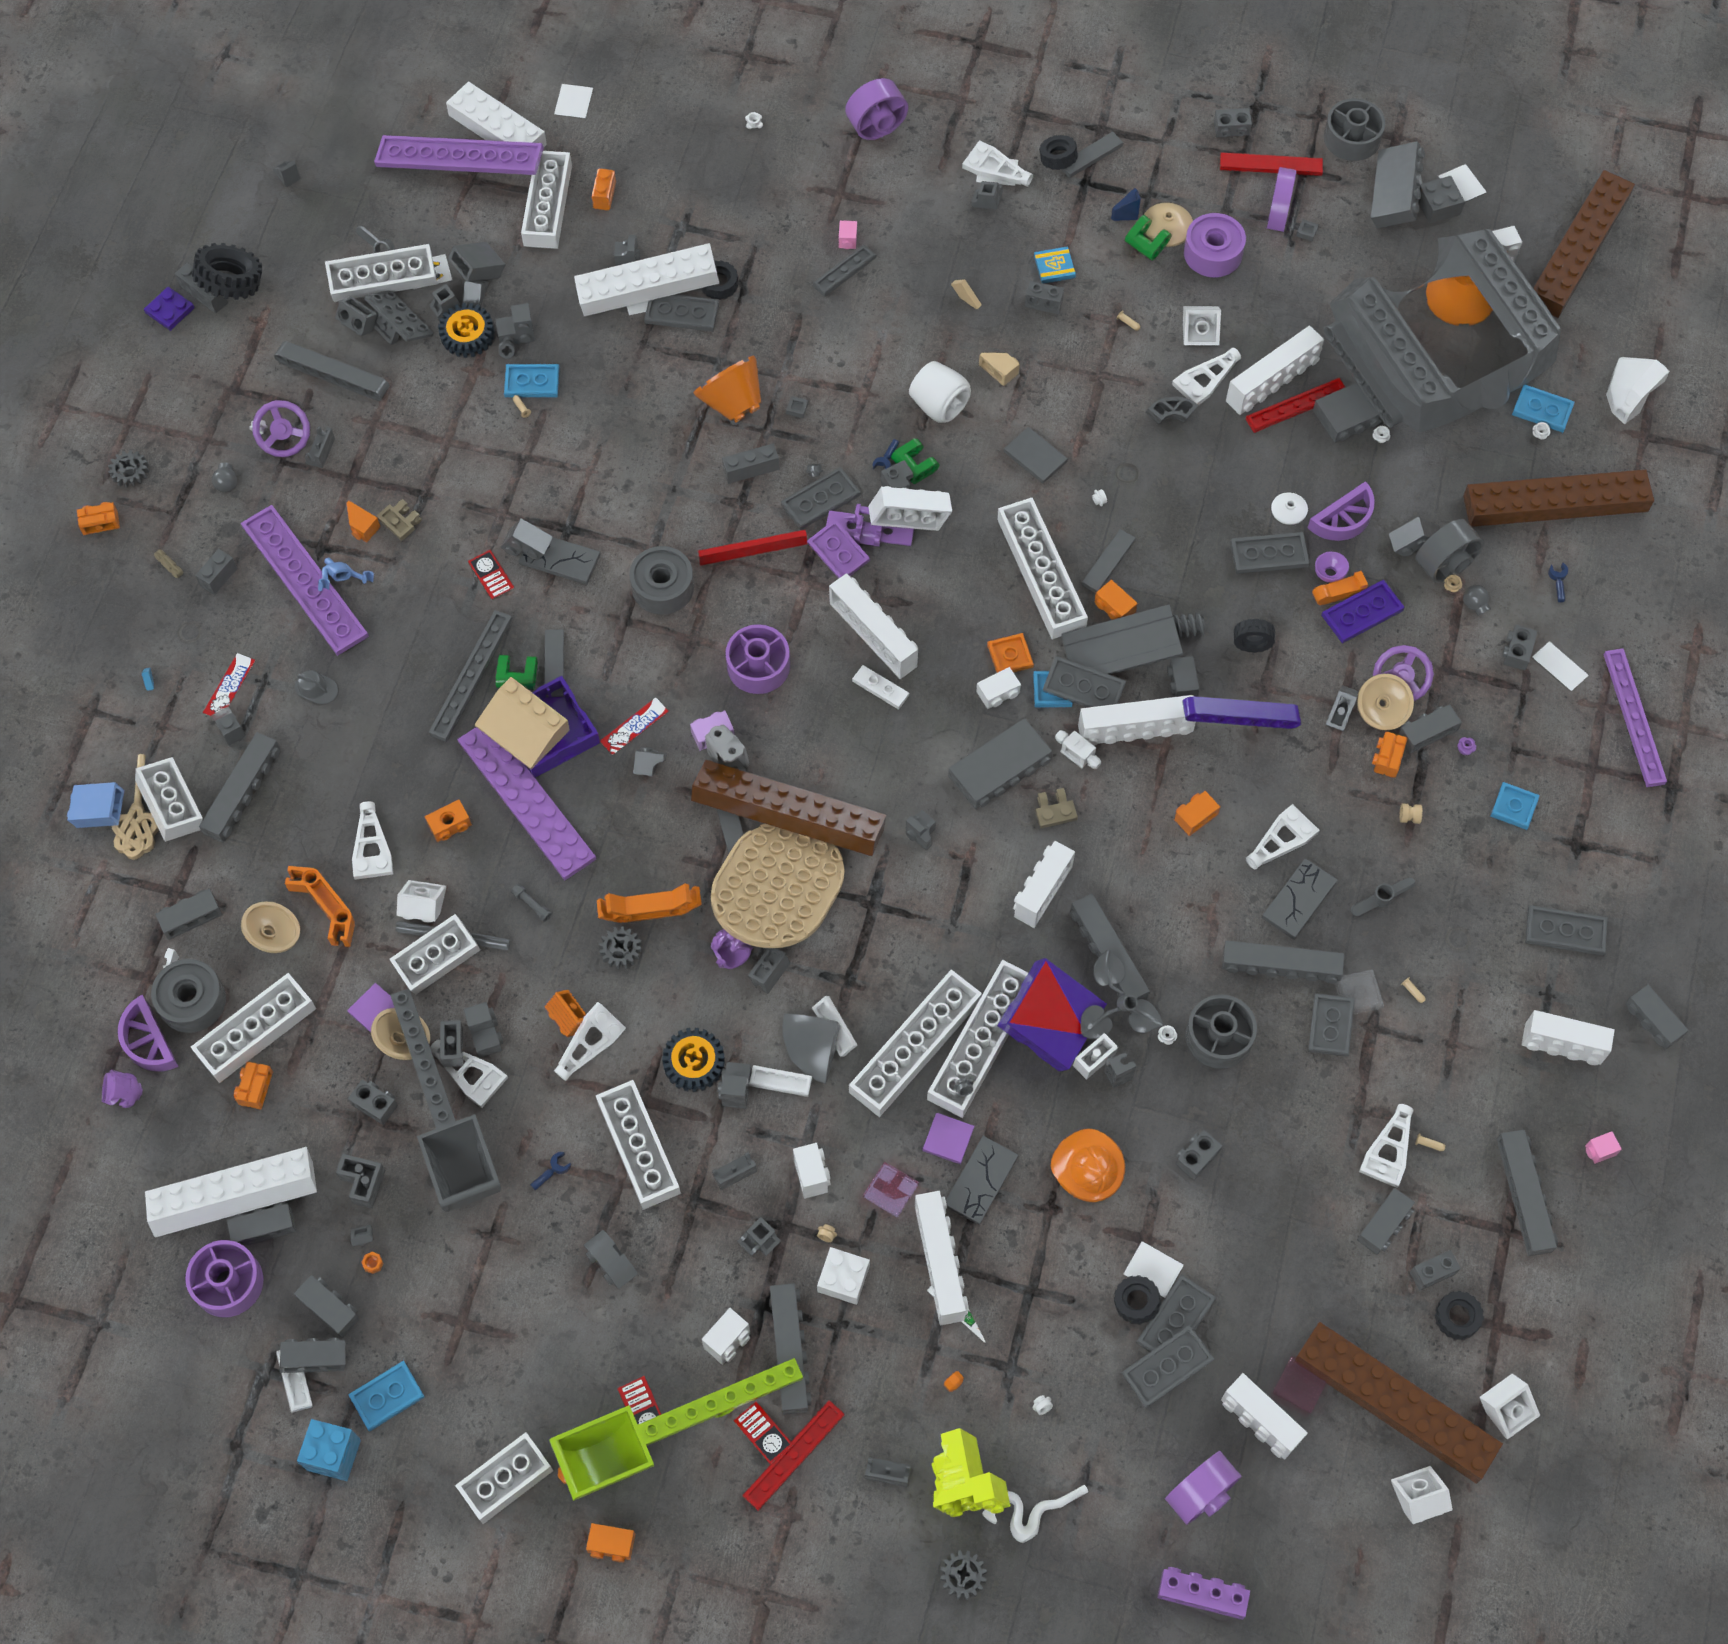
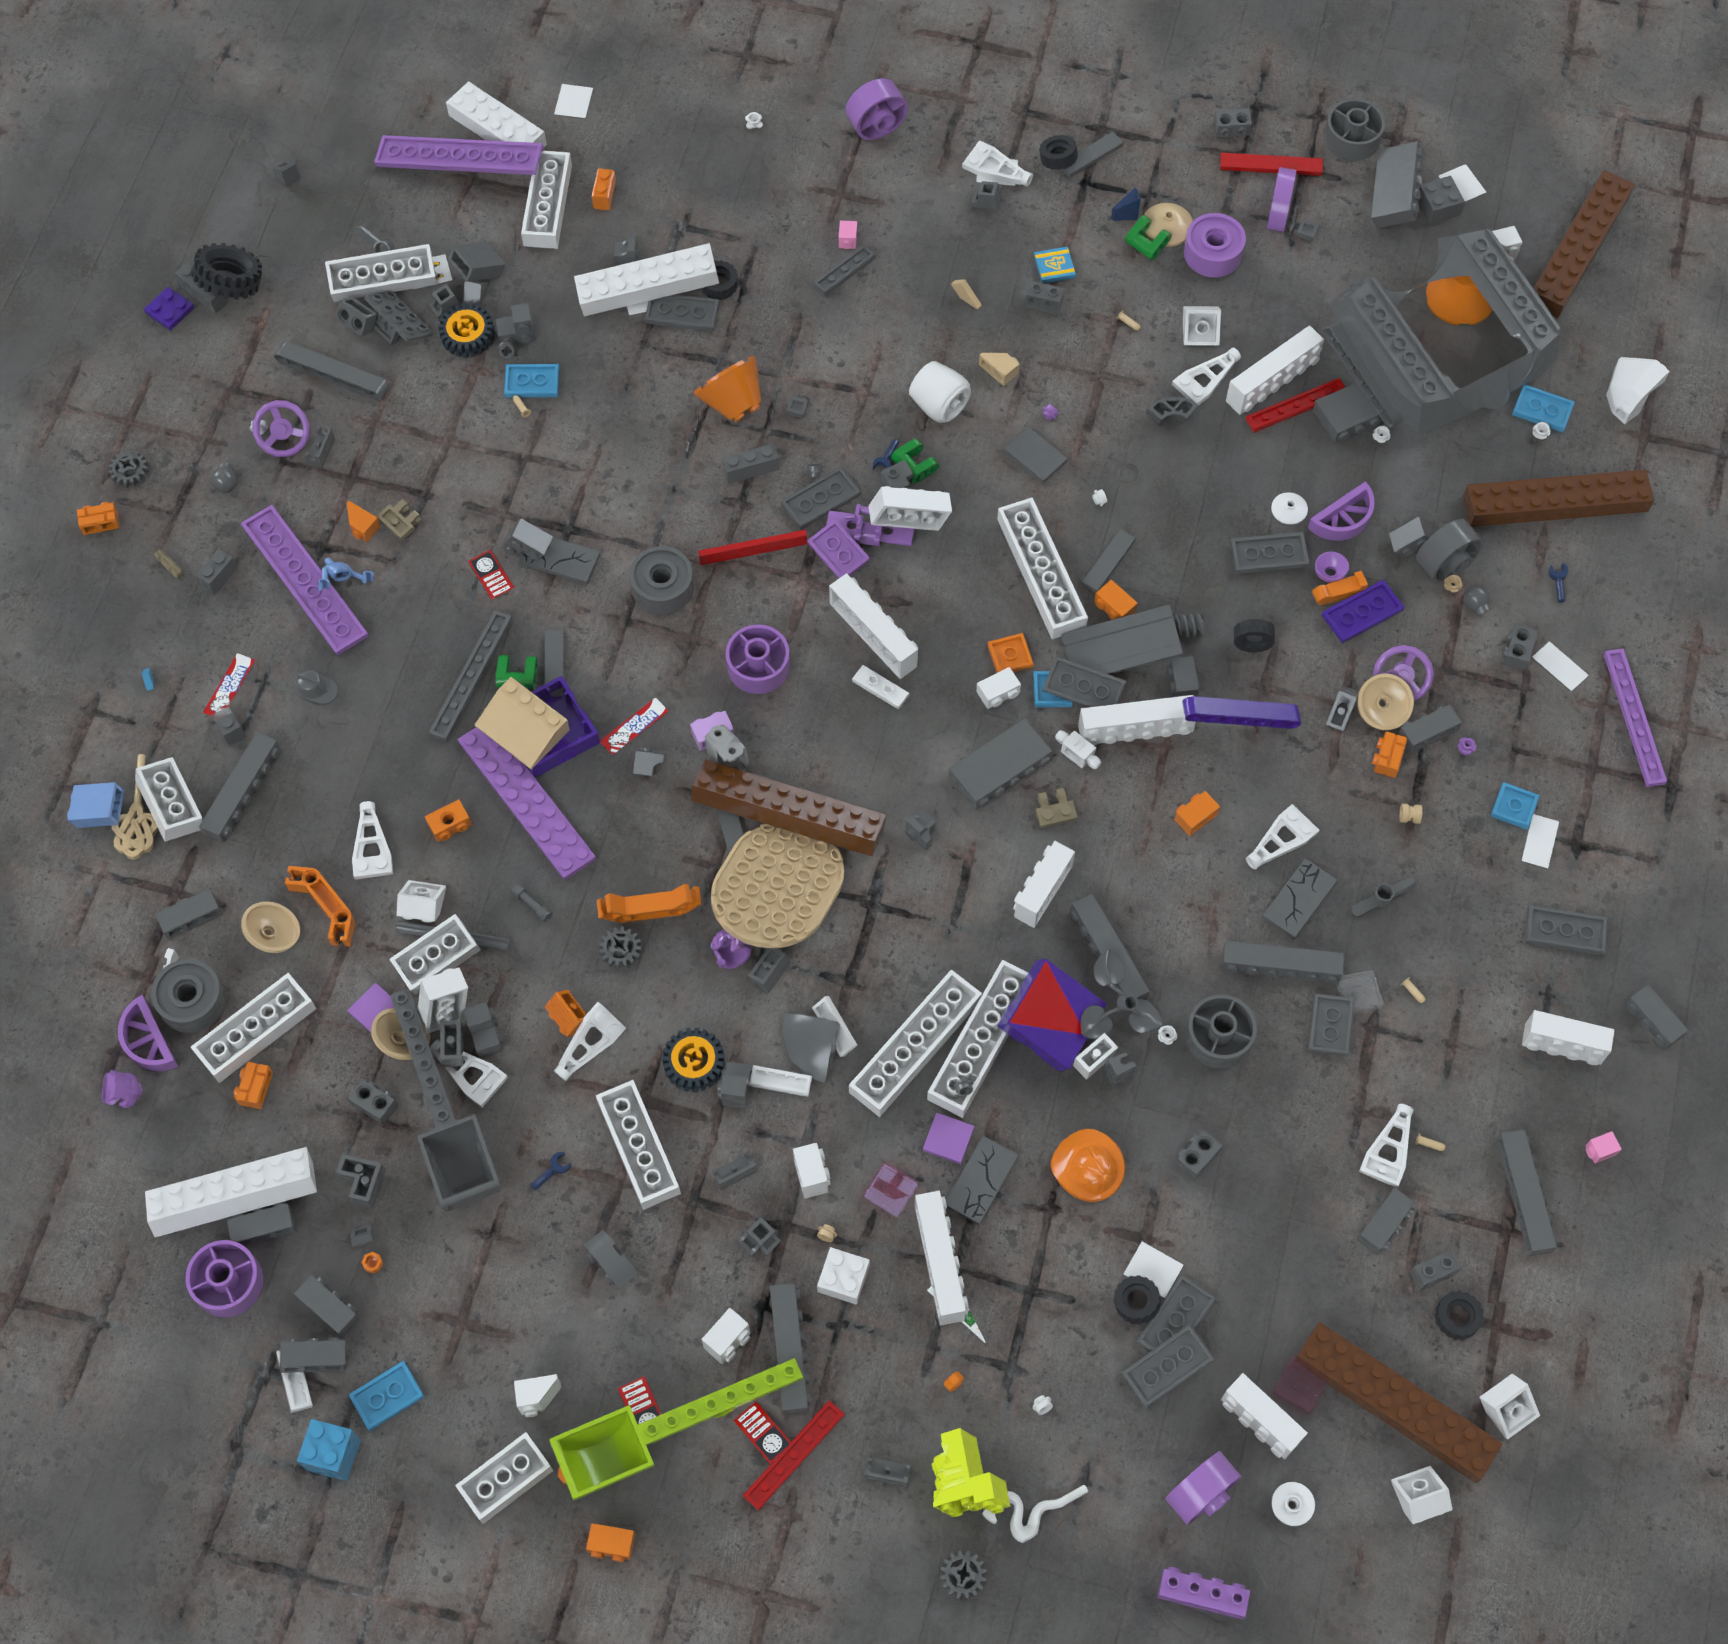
none -> white brick [417,967,468,1034]
none -> white slope [514,1374,562,1417]
none -> medium lavender plate [1042,404,1059,421]
none -> white dish [1272,1482,1315,1526]
none -> white sticker [1522,814,1559,868]

